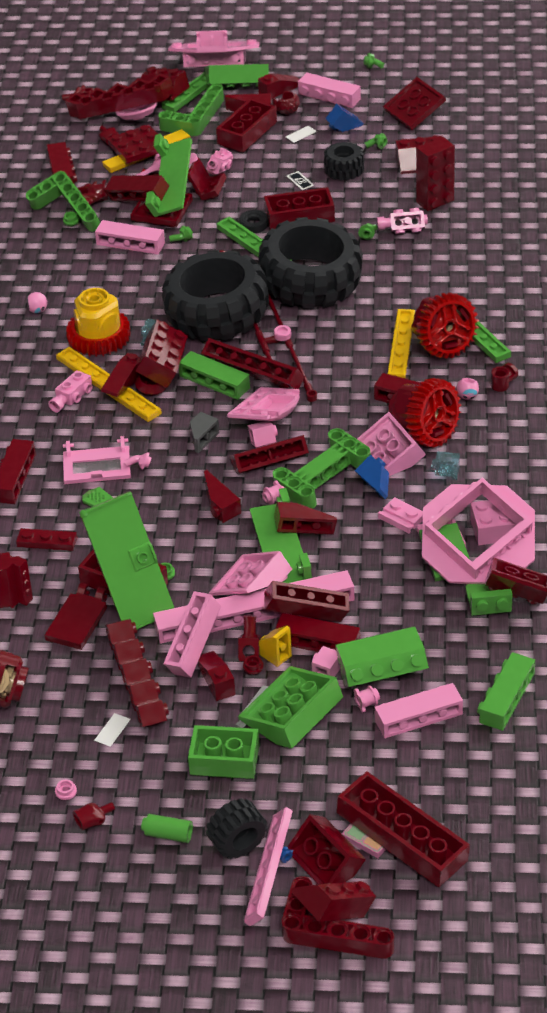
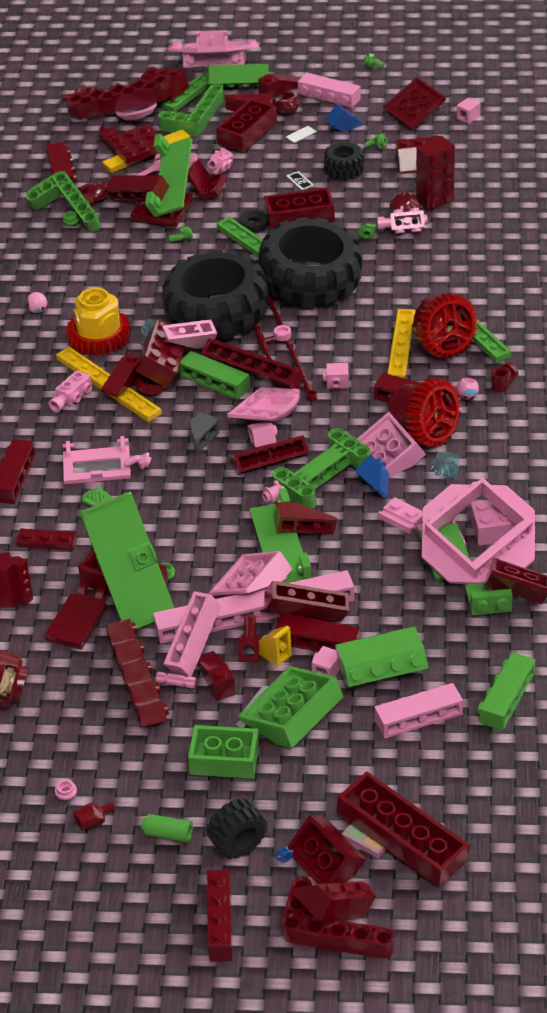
white sticker [94,713,131,747] -> none
bright pink brick [95,220,165,255] -> none
dark red slope [204,470,241,523] -> none
dark red plate [243,655,264,674] -> none
bright pink tile [244,807,292,926] -> none
bright pink brick [354,685,380,713] -> none
none -> bright pink axle [156,672,196,688]
none -> bright pink slope [162,320,217,349]
none -> dark red brick [207,869,233,962]
none -> bright pink brick [323,363,349,389]
none -> dark red hair [389,192,420,212]
none -> bright pink brick [457,98,481,124]

